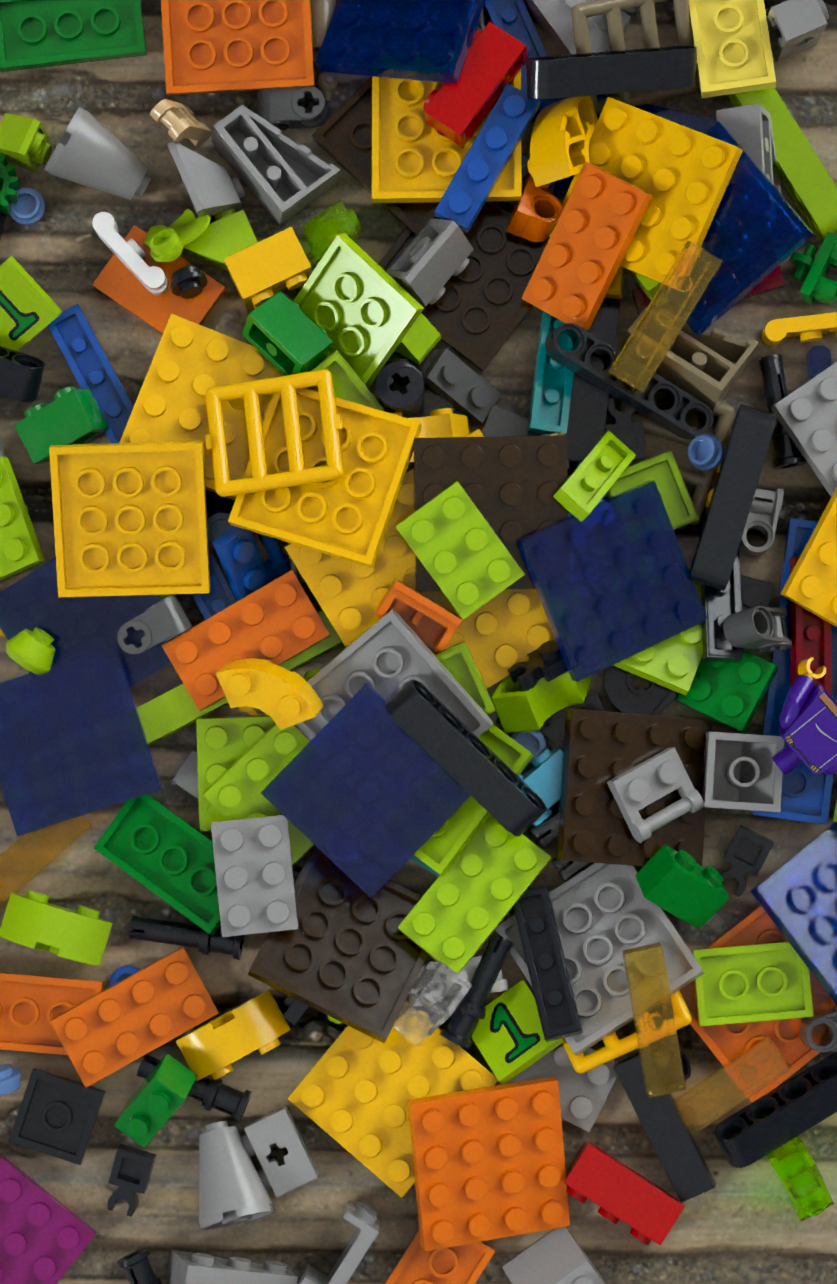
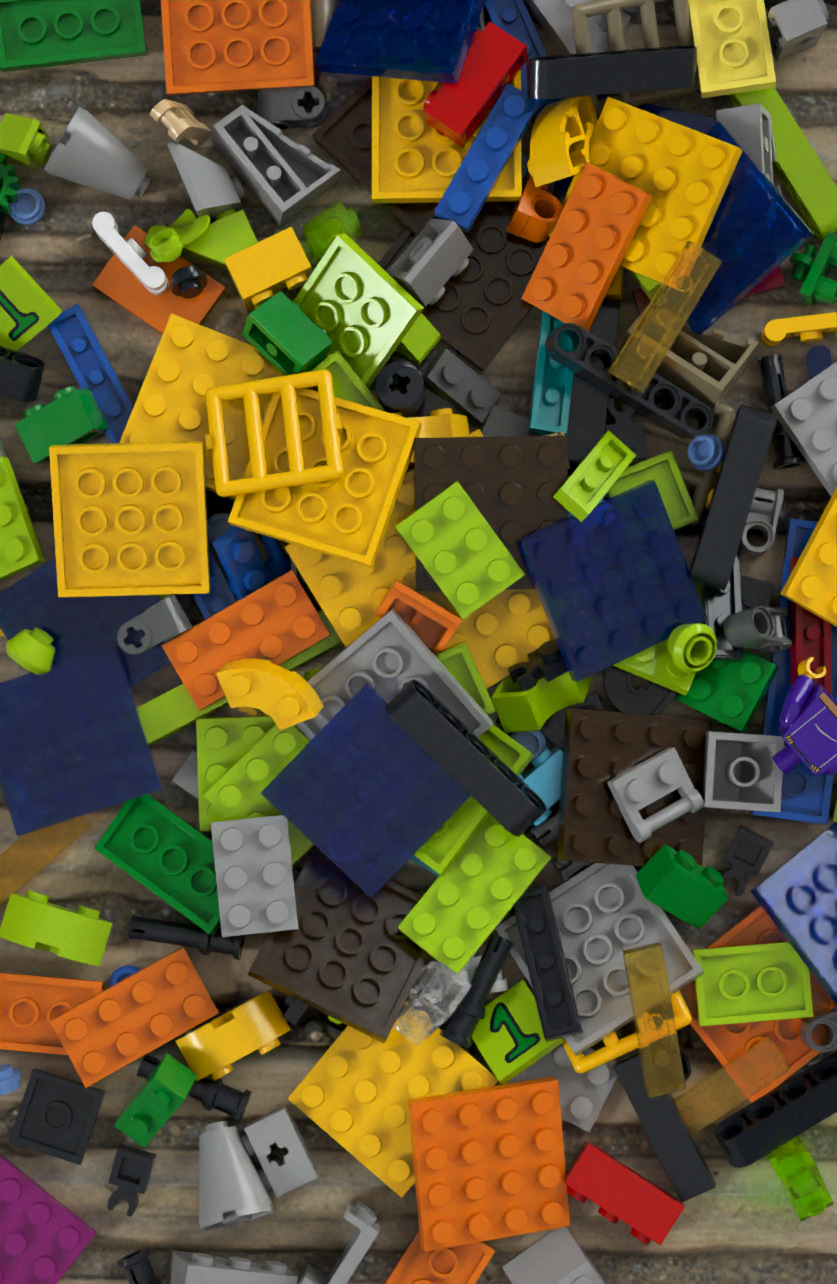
none -> lime cone [667,623,717,673]

